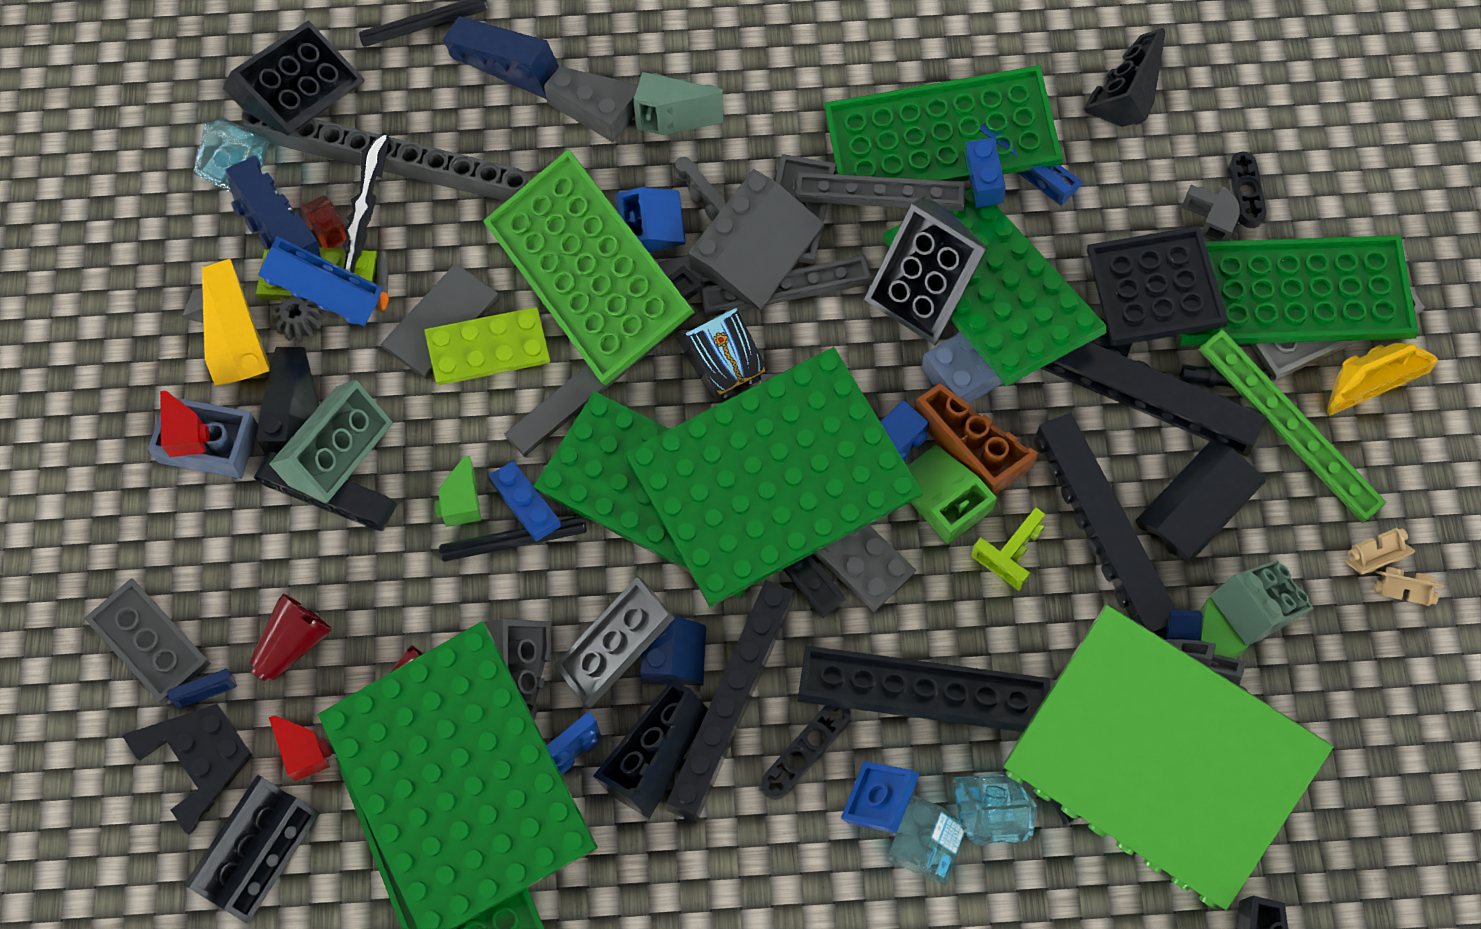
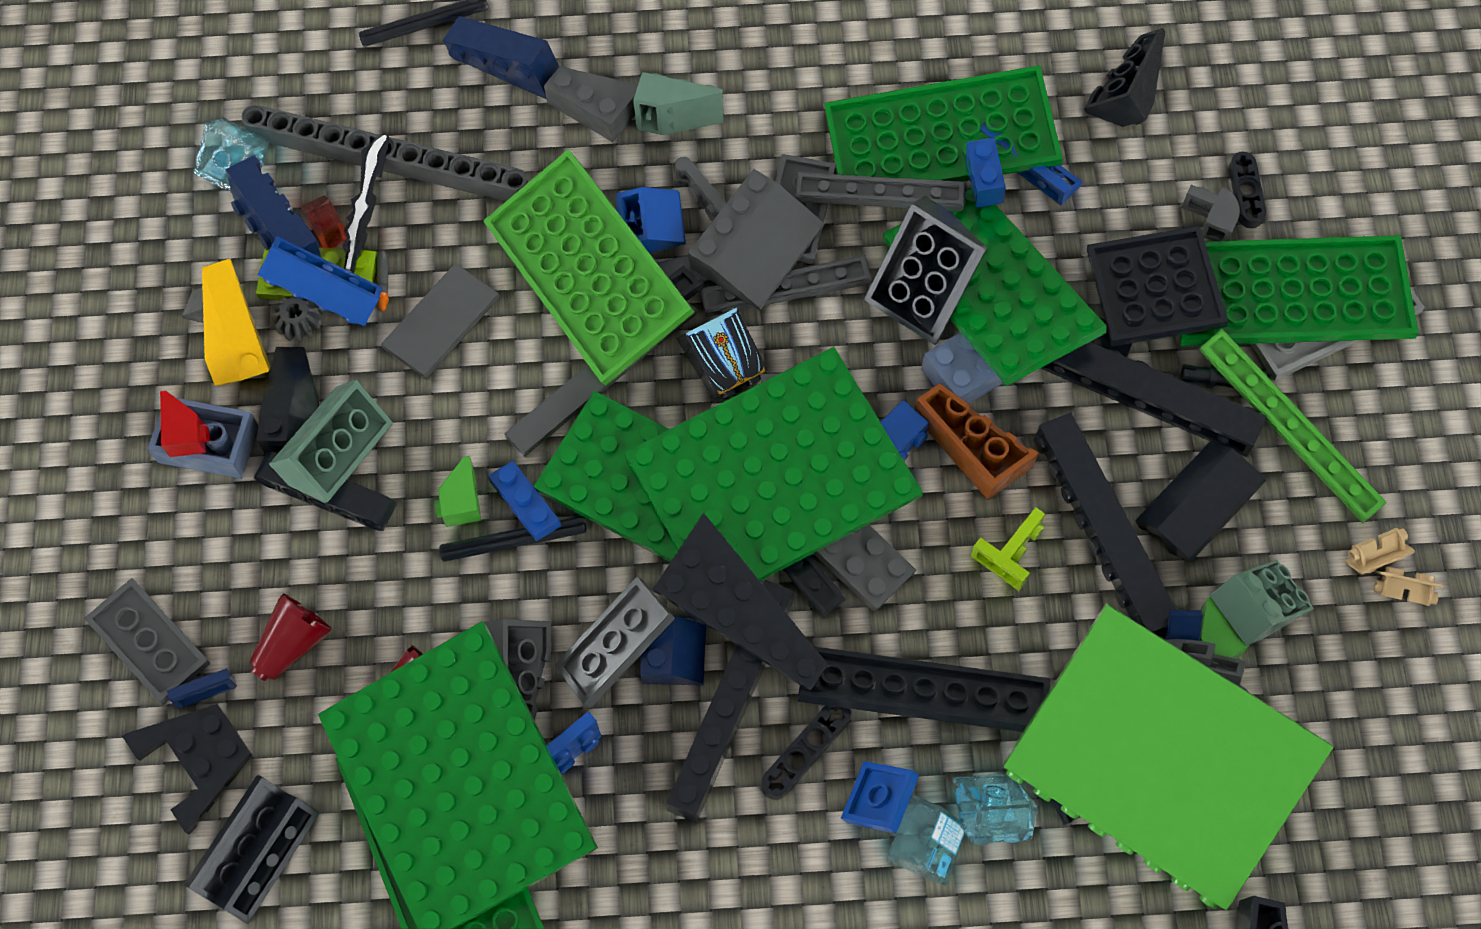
black slope [223,20,365,136] -> none
red slope [269,715,332,781] -> none
lime plate [424,307,550,386] -> none
black wedge [593,680,708,819] -> none
bright green slope [907,445,997,545] -> none
yellow wedge [1326,343,1439,416] -> none
none -> black wing [653,513,827,691]

